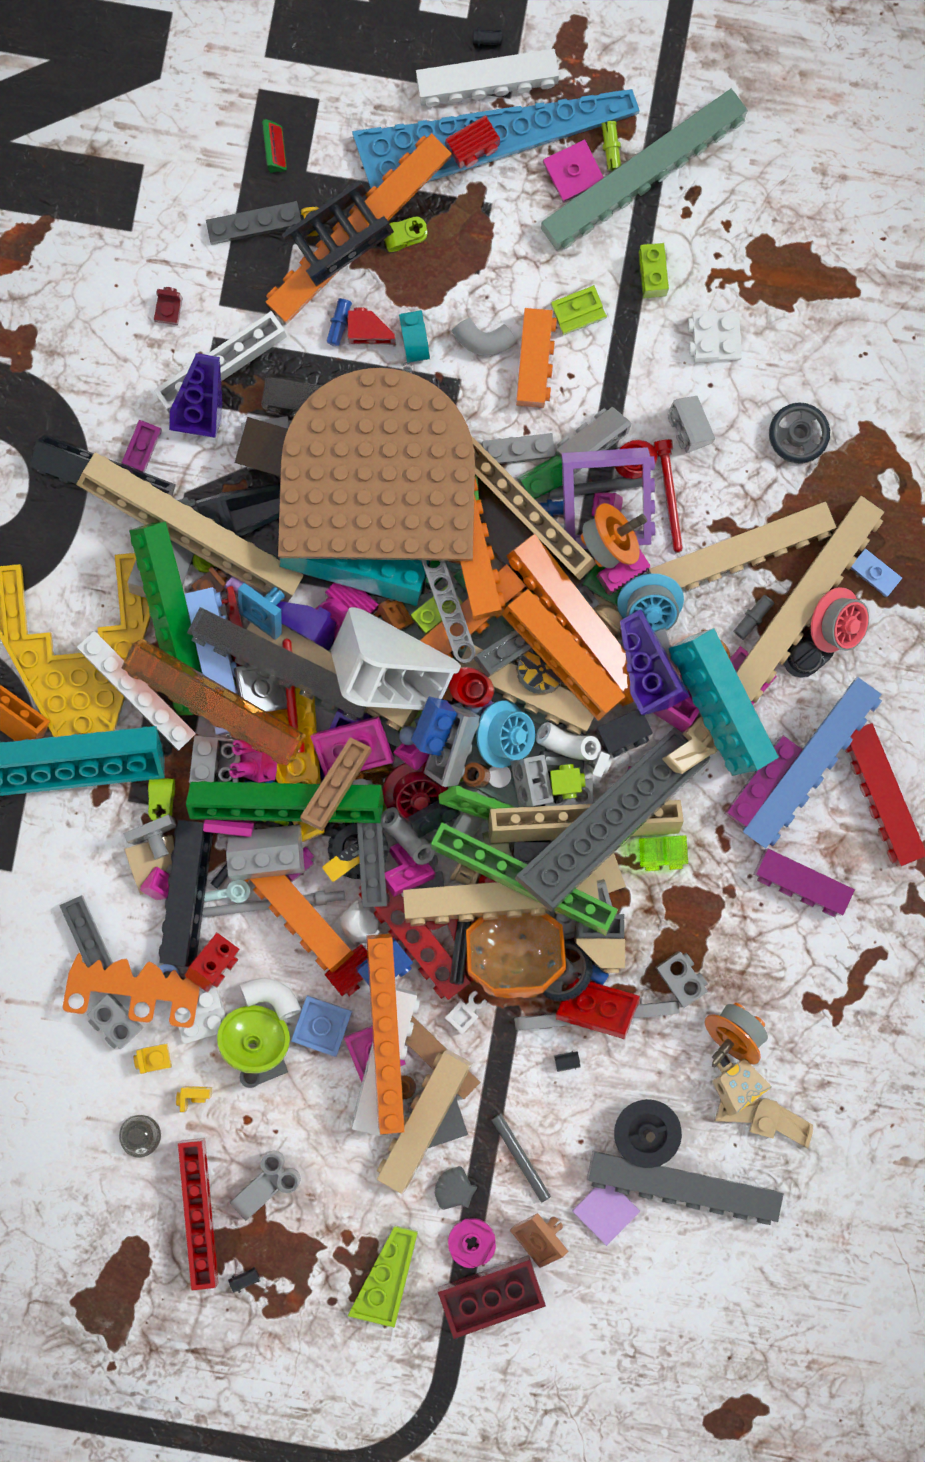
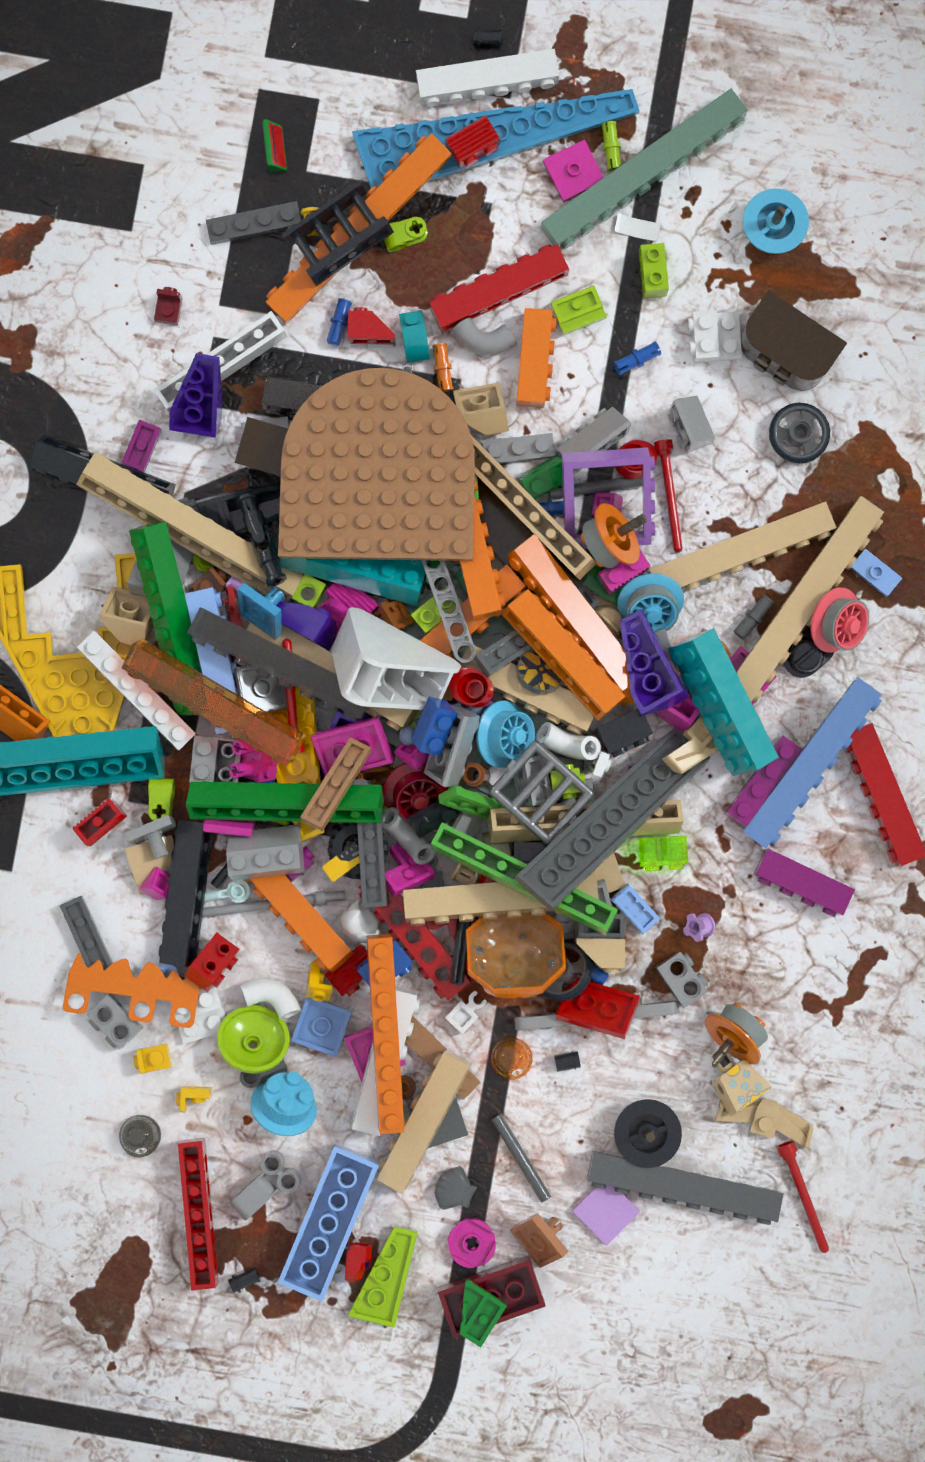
none -> red brick [73,798,127,847]
none -> tan slope [99,587,153,648]
none -> black piece [236,493,287,586]
none -> medium azure piece [250,1072,317,1136]
none -> light blue brick [278,1143,380,1302]
none -> lime brick [292,574,327,609]
none -> yellow bracket [306,961,333,1001]
none -> red rock [345,1242,373,1283]
none -> red brick [429,244,569,333]
none -> orange pin [432,343,454,392]
none -> tan slope [453,382,509,435]
none -> green wing [460,1278,507,1348]
none -> flat silver bar [489,740,594,845]
none -> clear orange helmet [491,1037,533,1080]
none -> light blue plate [610,883,660,935]
none -> blue pin [613,341,662,376]
none -> white sticker [615,214,661,241]
none -> lavender brick [683,913,715,942]
none -> dark brown brick [741,290,847,391]
none -> medium azure piece [743,189,809,254]
none -> red piece [776,1140,829,1253]

